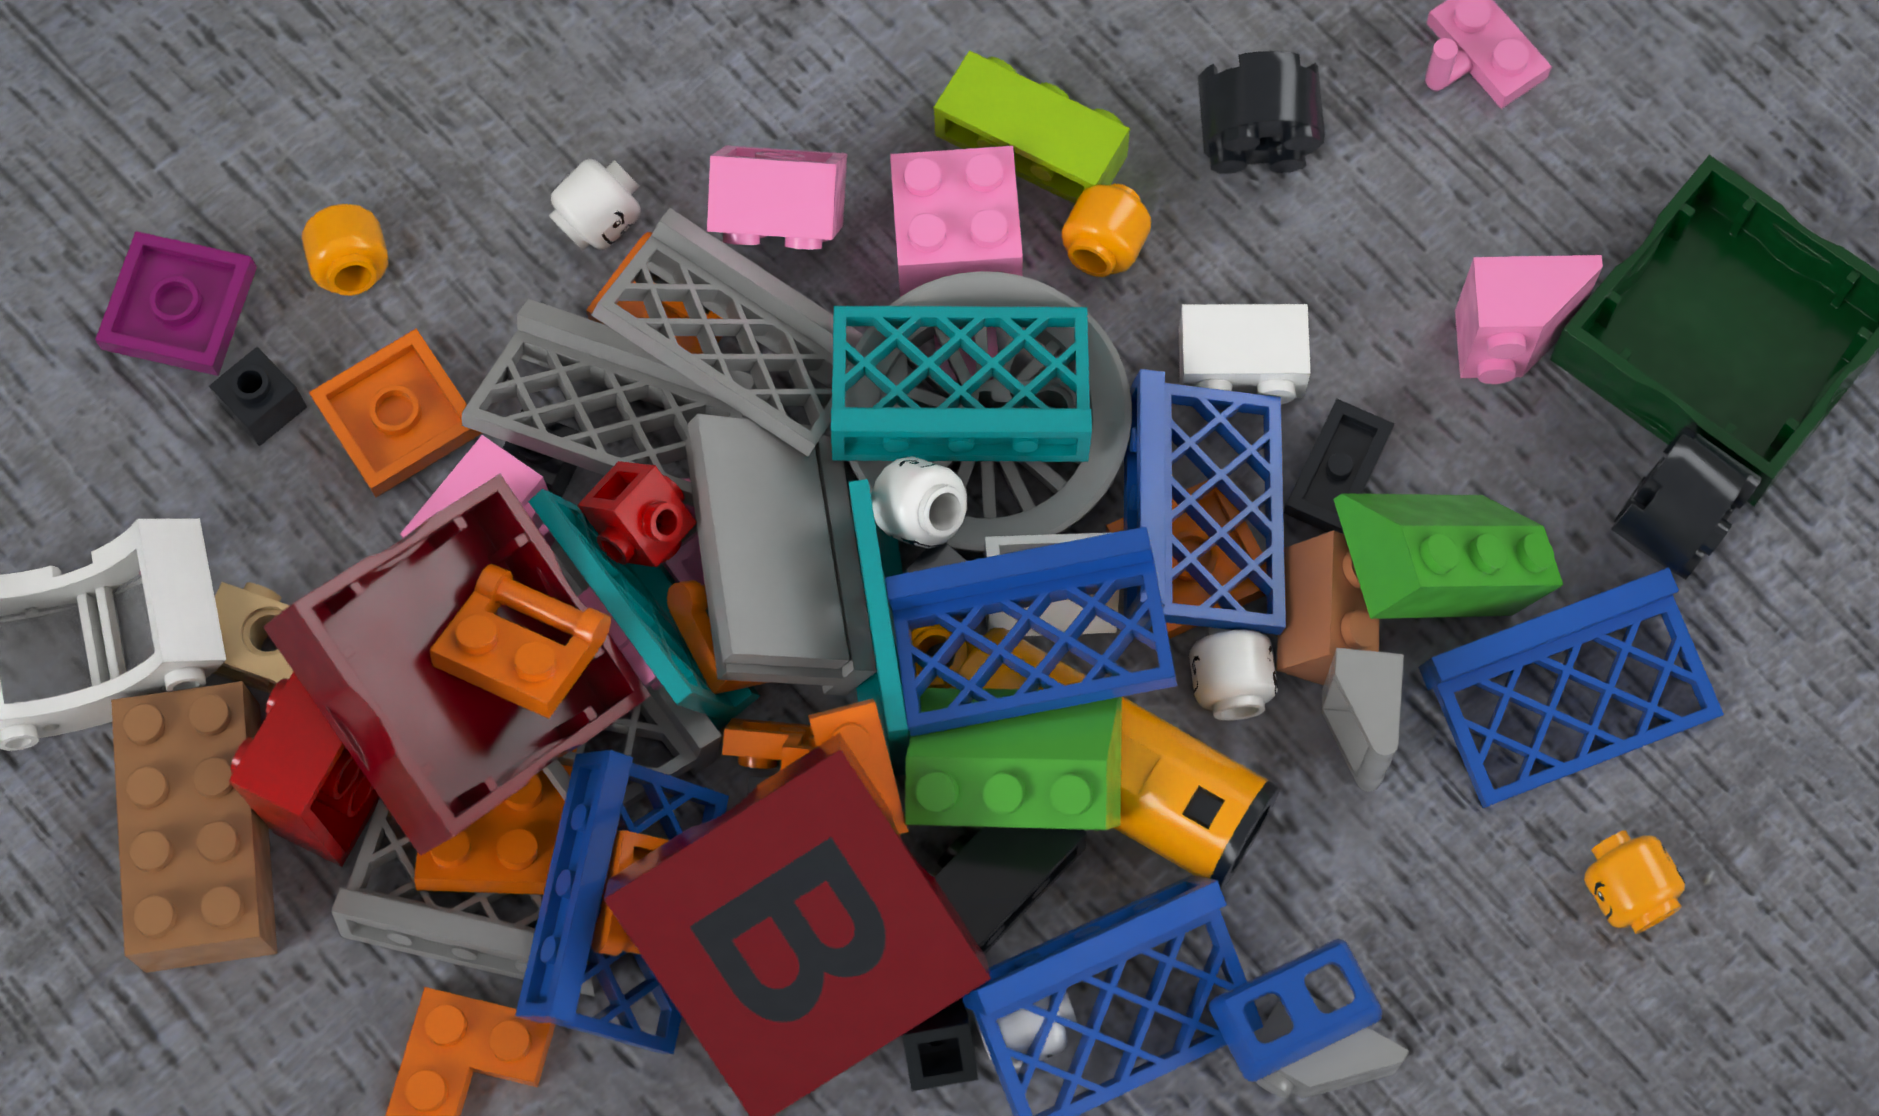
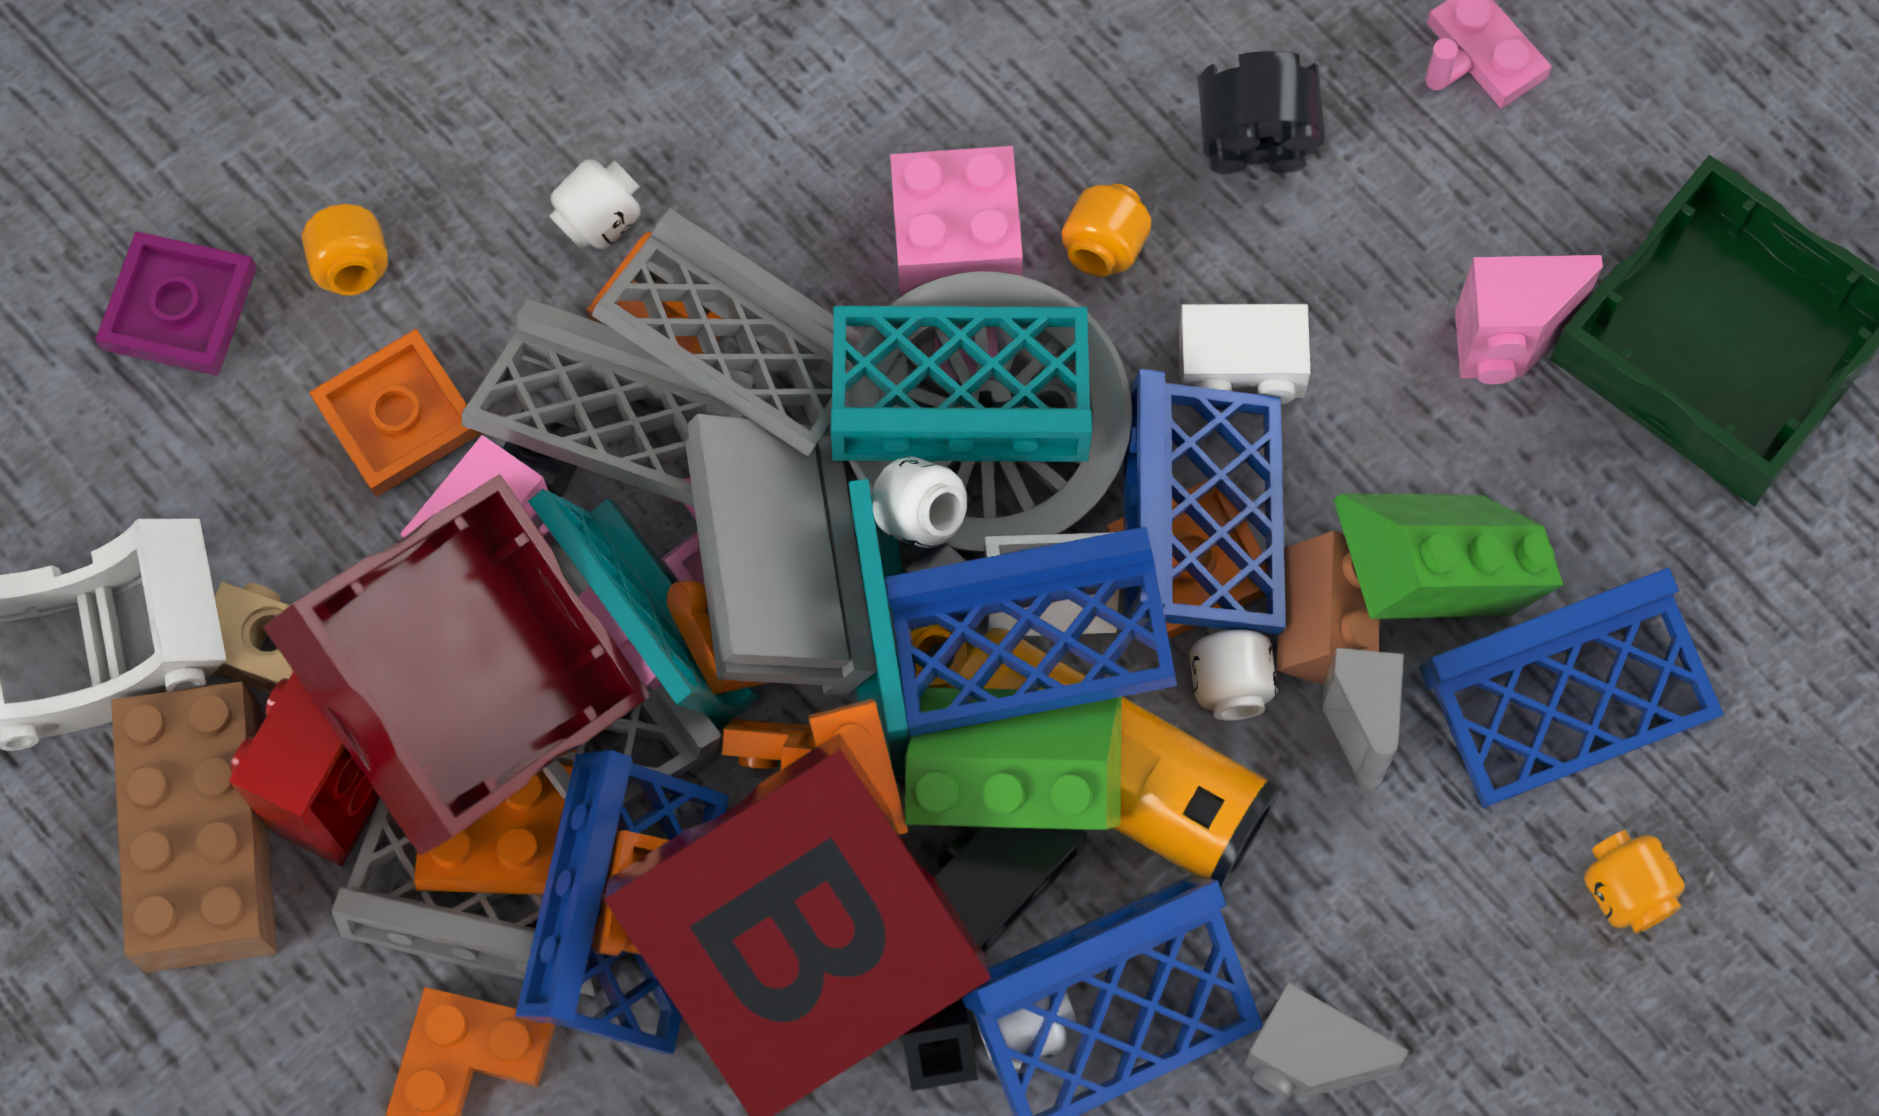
black plate [209,346,307,447] -> none
orange plate [430,563,611,719] -> none
red brick [577,461,697,568] -> none
bright pink brick [707,145,847,249] -> none
lime brick [934,50,1130,204] -> none
blue piece [1209,939,1382,1082] -> none
black plate [1284,399,1395,534] -> none
black brick [1611,425,1761,580] -> none

